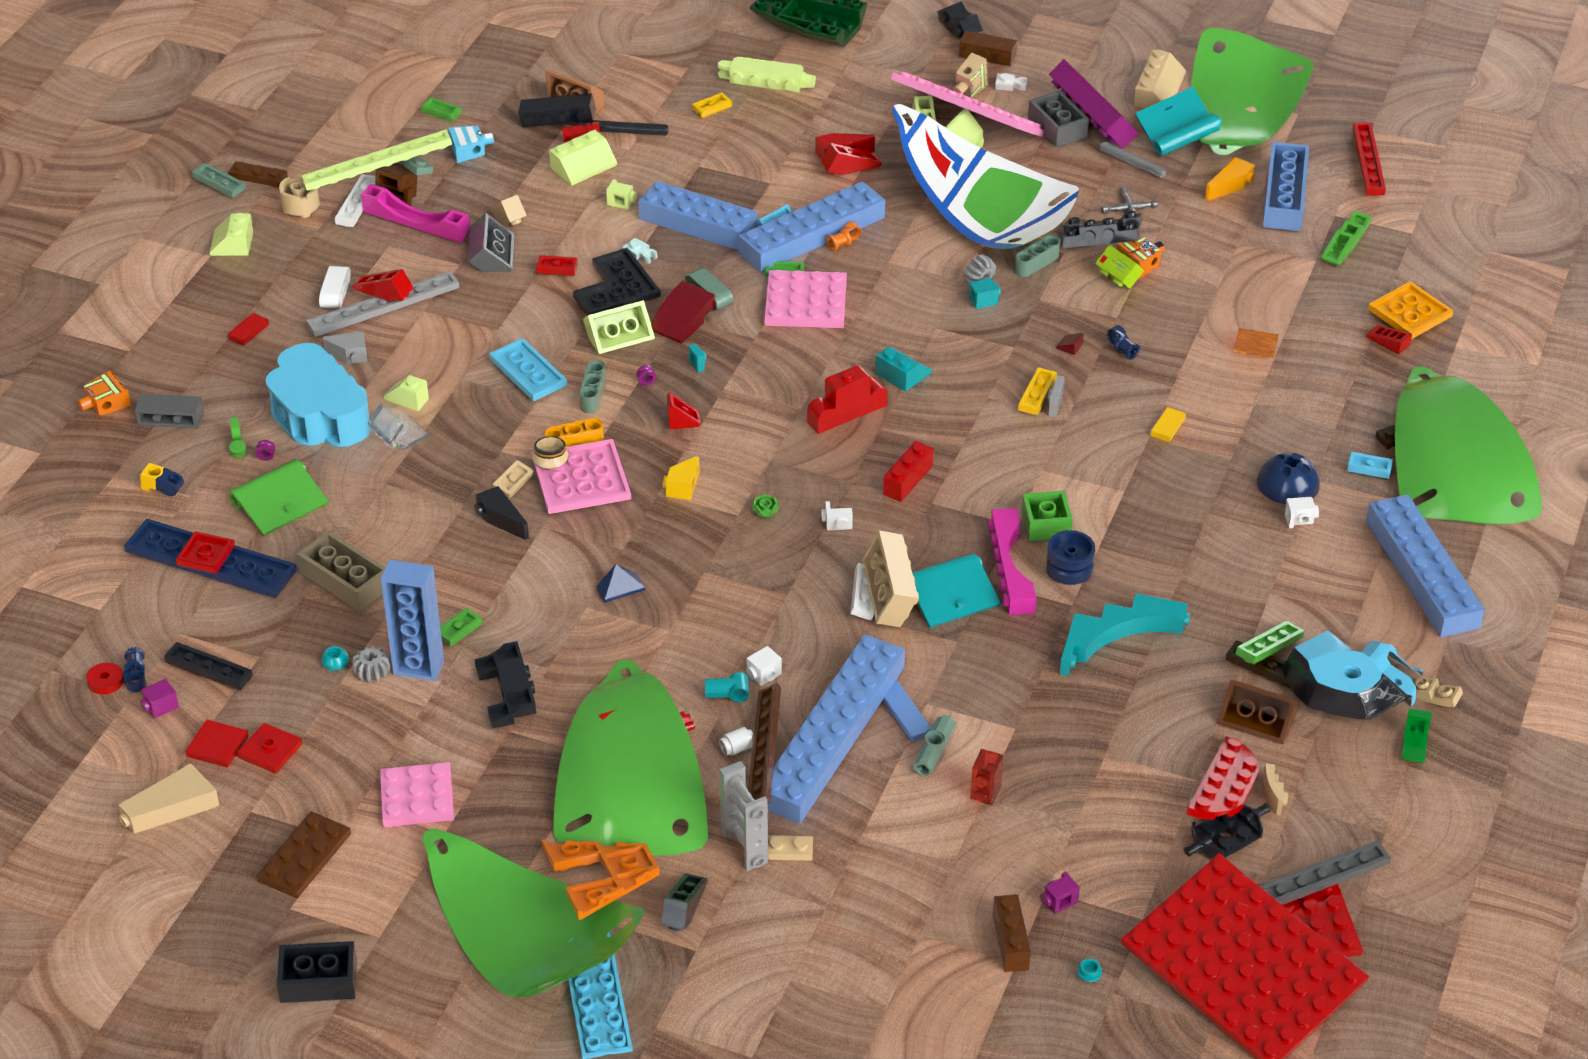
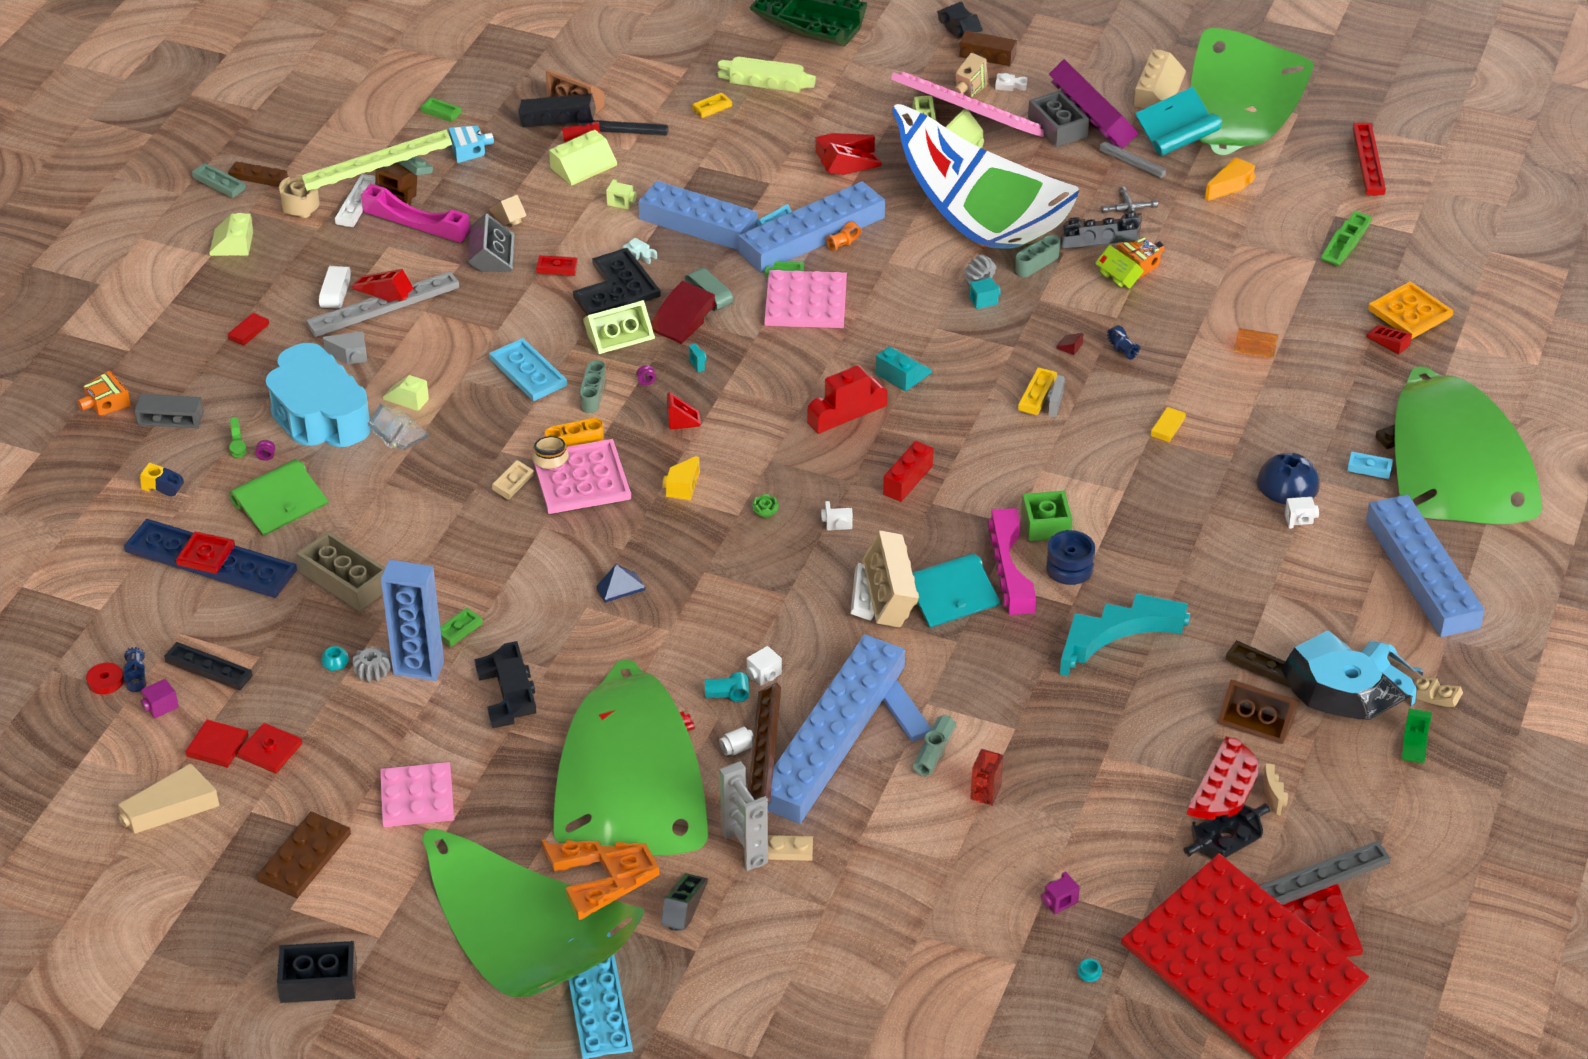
black slope [474,486,529,540] -> none
reddish brown brick [993,894,1031,972] -> none
bright green plate [1235,621,1305,664] -> none
medium blue brick [1263,142,1309,231] -> none

